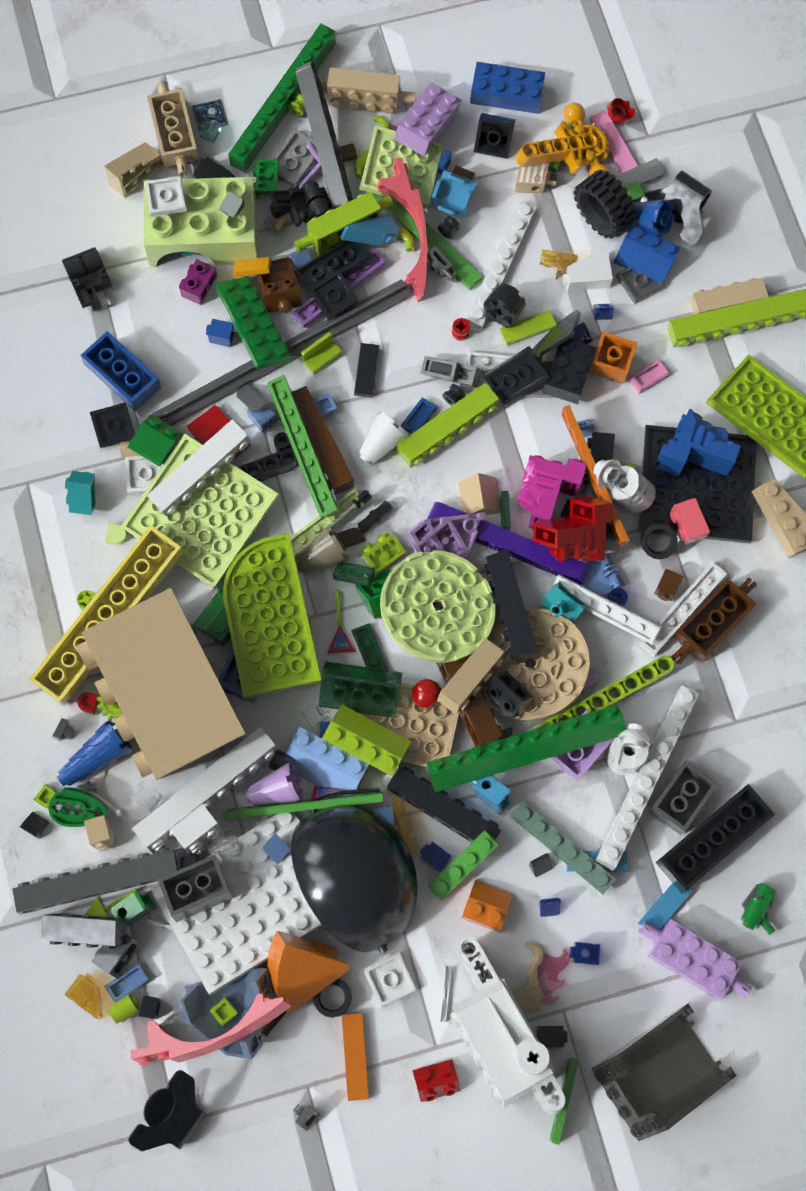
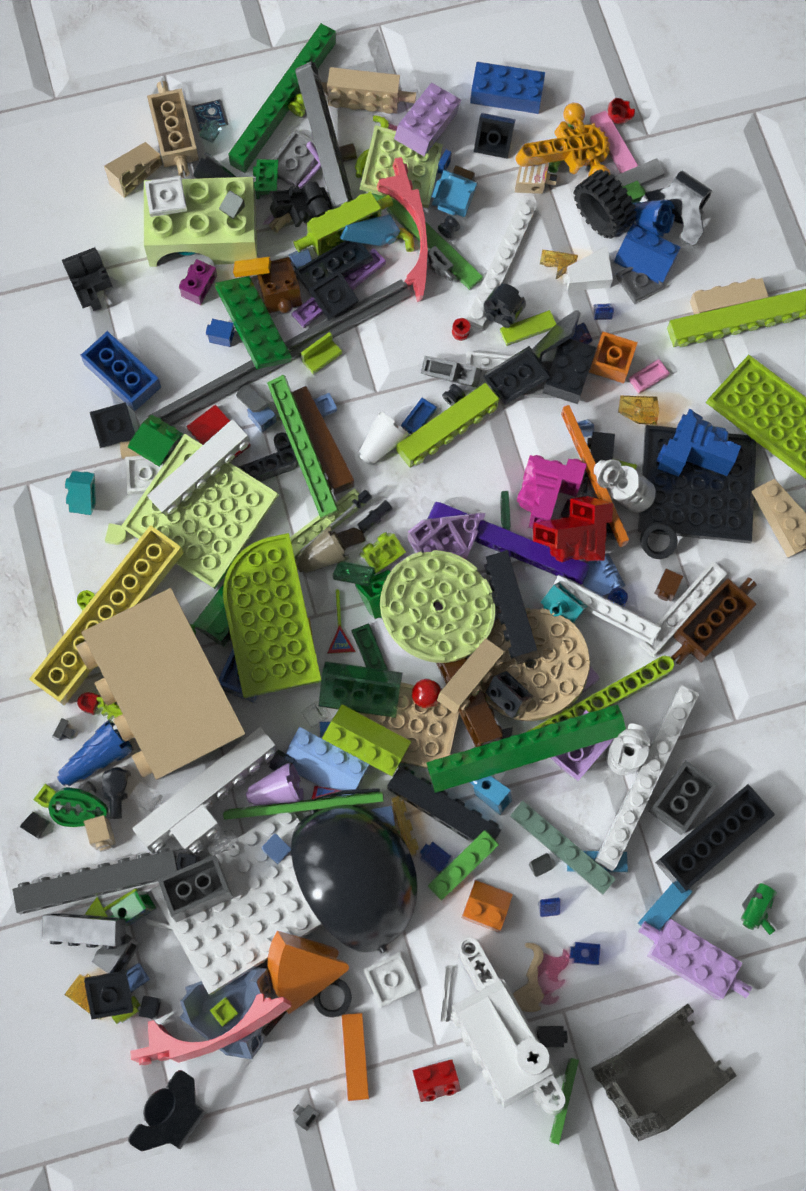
black tile [354,343,379,398] -> none
tan slope [458,473,501,515] -> none
coral brick [670,498,710,545] -> none
none -> black hinge [84,970,134,1020]
none -> black piece [102,767,131,819]
none -> clear yellow slope [618,395,659,425]

